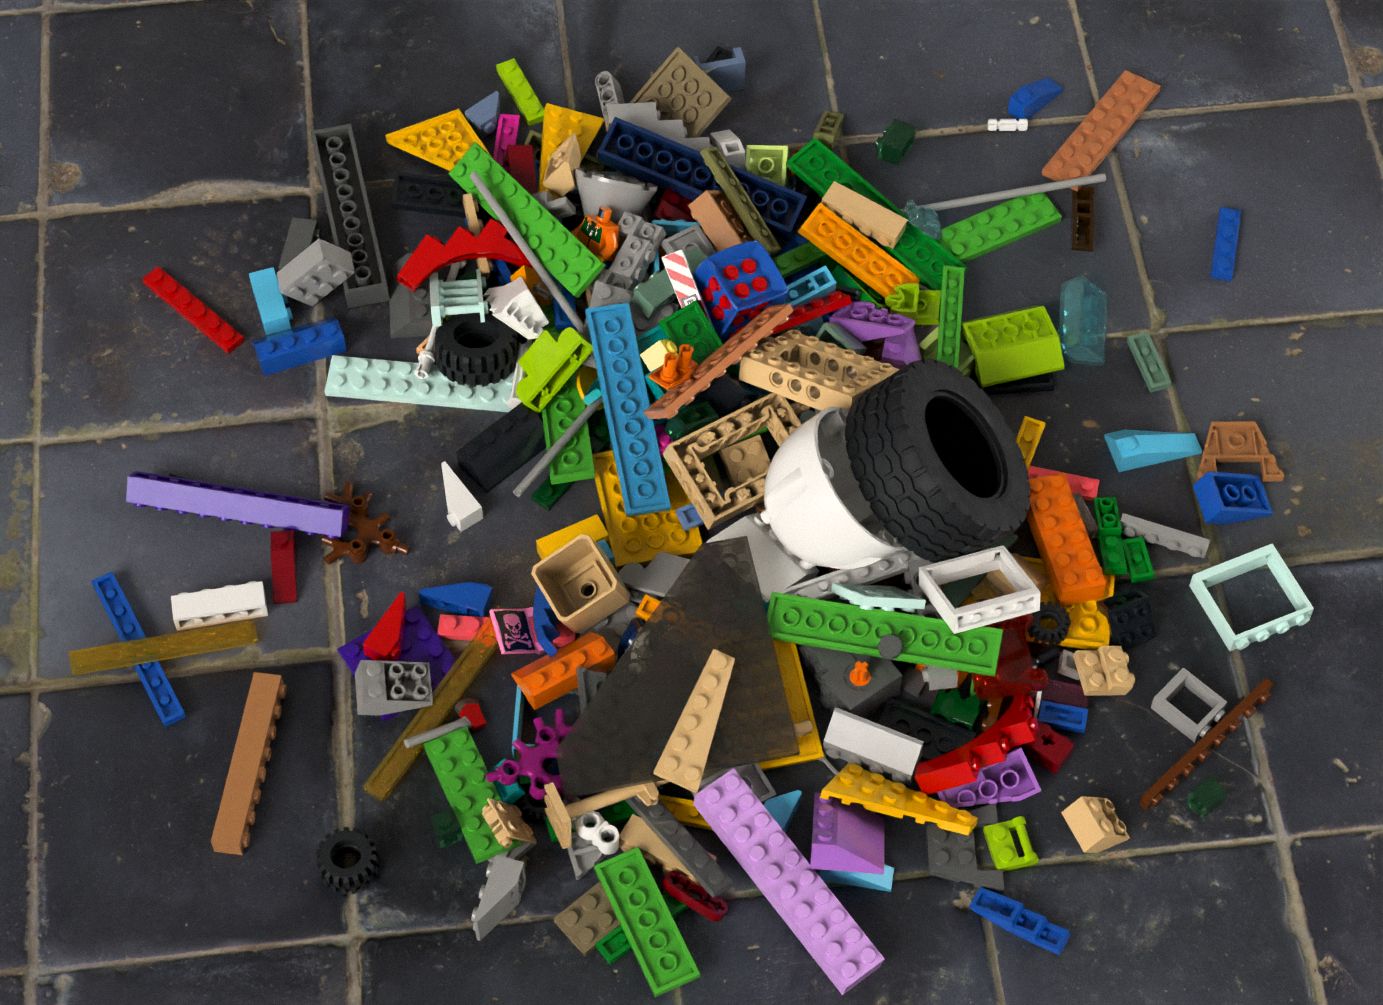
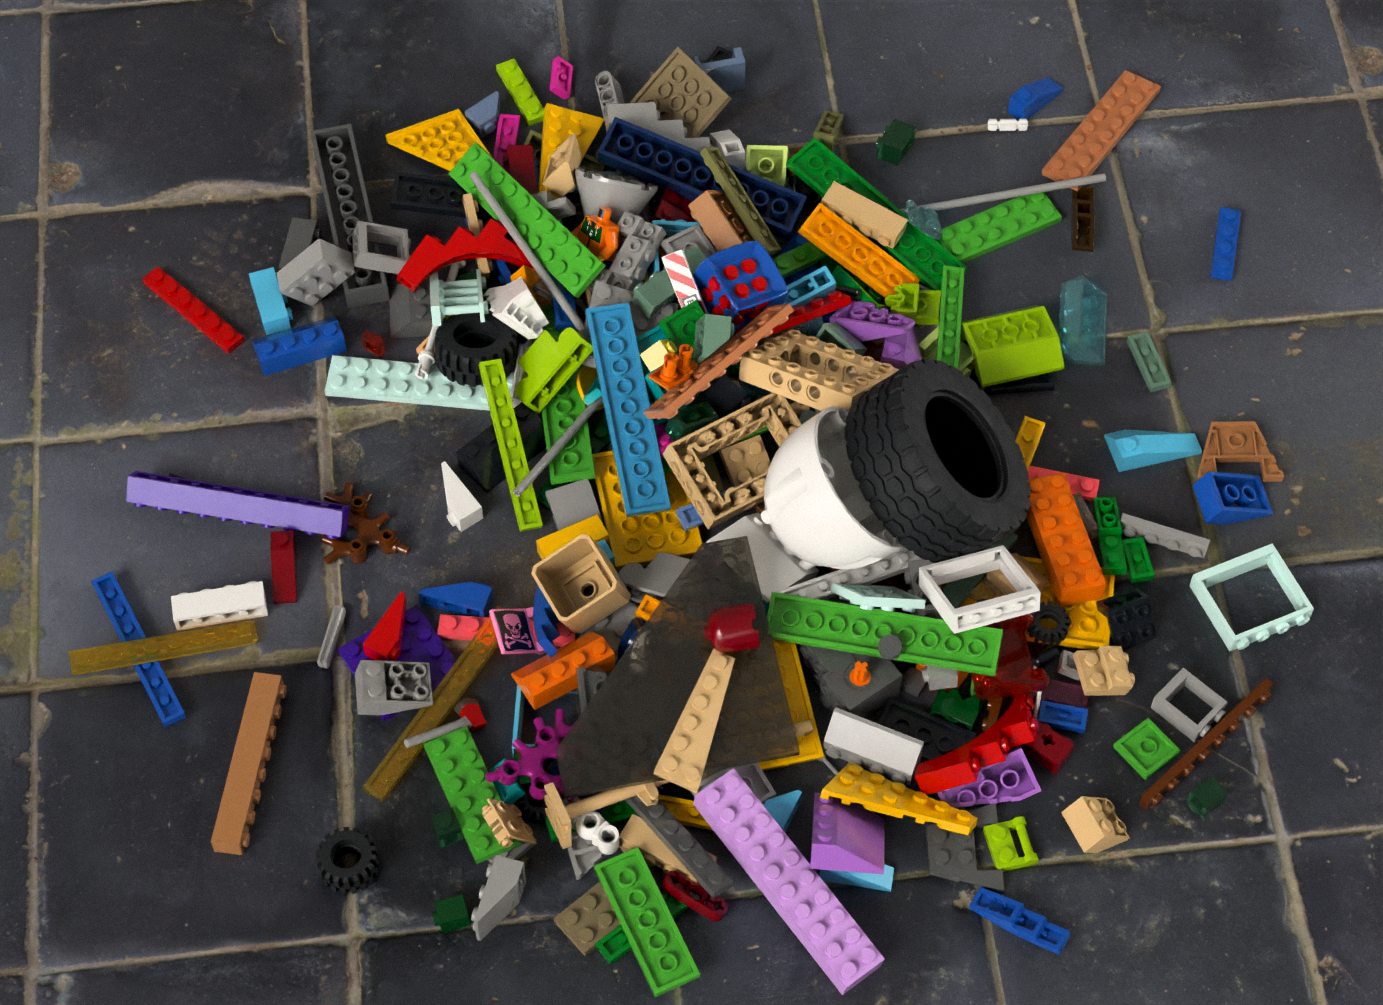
none -> light grey axle [317,605,346,668]
none -> light grey window [352,221,411,274]
none -> clear red plate [361,330,386,358]
none -> dark green brick [432,894,470,933]
none -> lime plate [479,359,543,532]
none -> light grey slope [545,479,603,531]
none -> dark pink plate [550,56,573,100]
none -> sand green slope [693,314,734,364]
none -> dark red cylinder [704,603,760,653]
none -> bright green plate [1113,718,1181,780]

